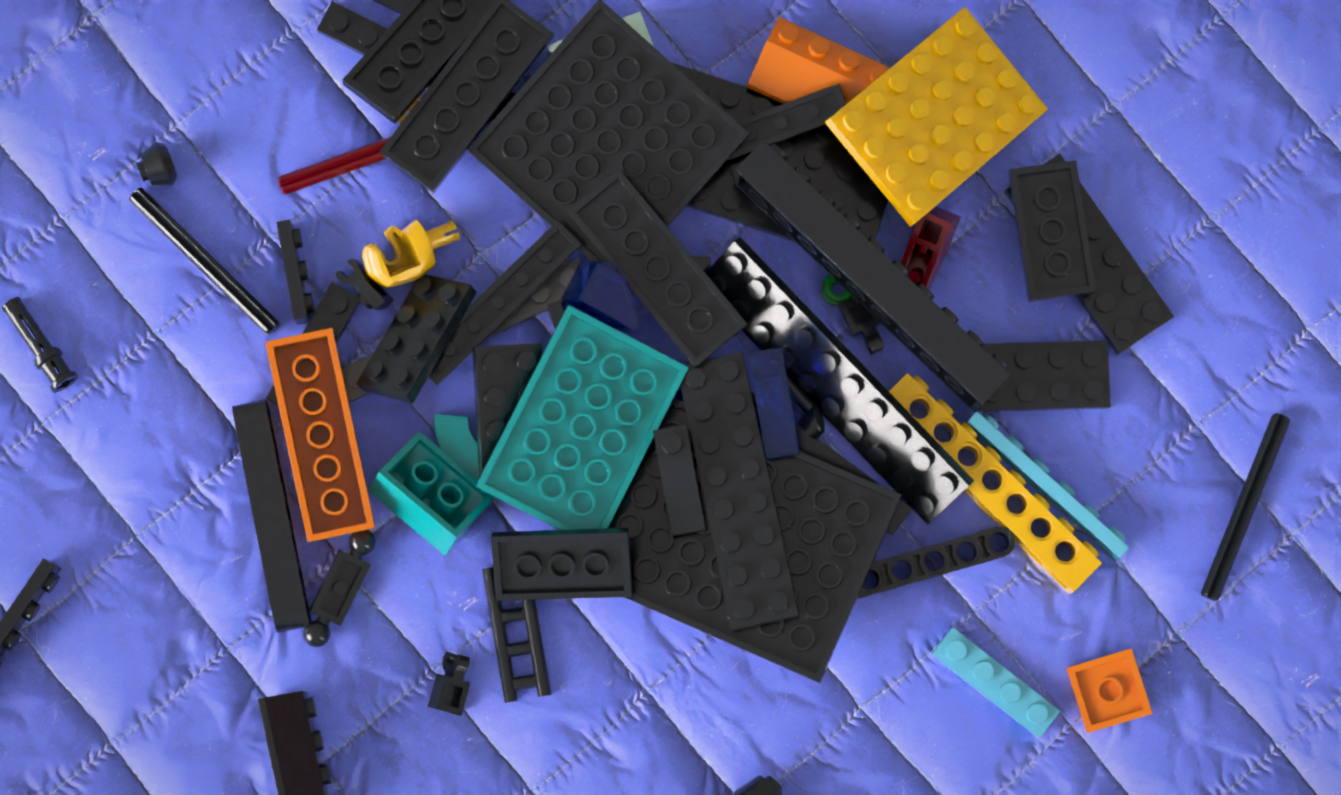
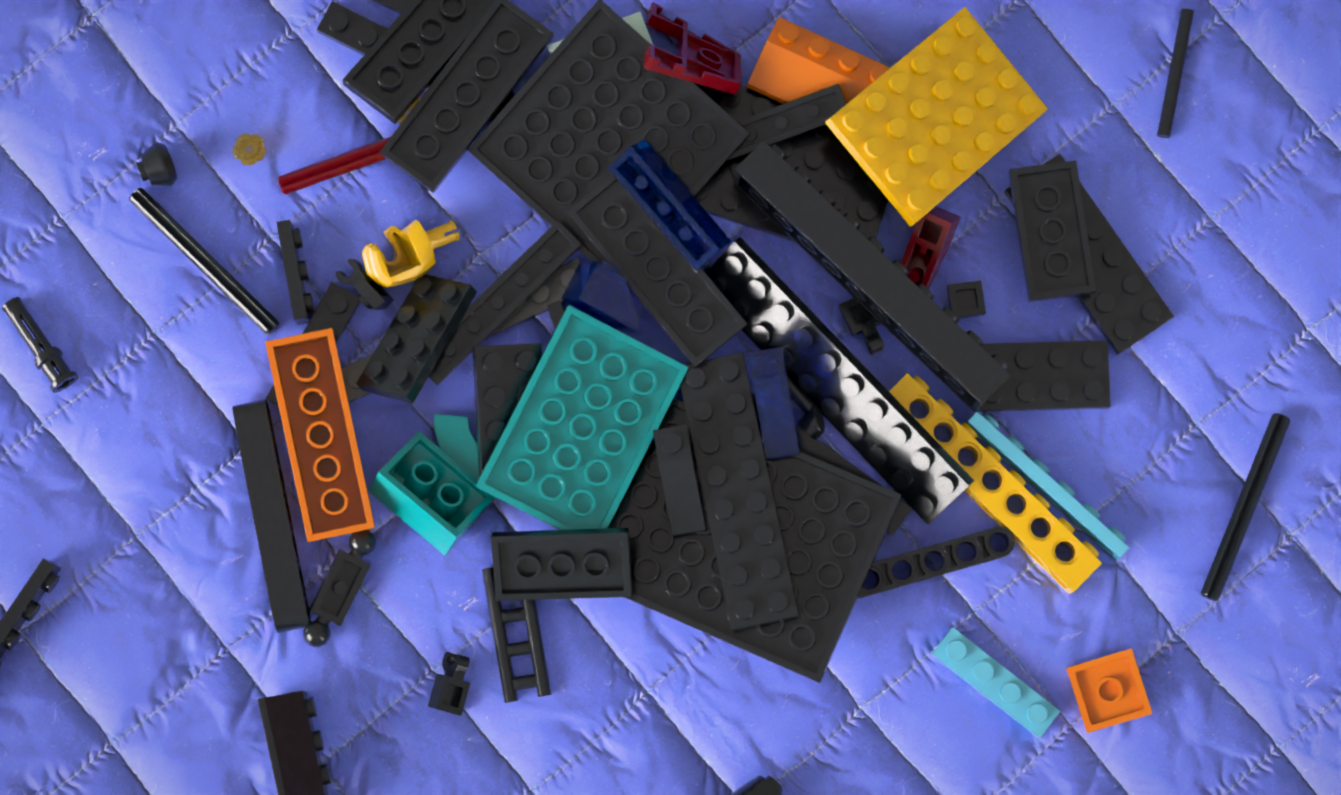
green plate [821,275,853,306] -> none
none -> clear yellow plate [233,133,266,165]
none -> clear blue brick [608,140,732,271]
none -> dark red wing [644,2,741,94]
none -> black plate [947,281,986,319]
none -> black bar [1157,9,1194,138]

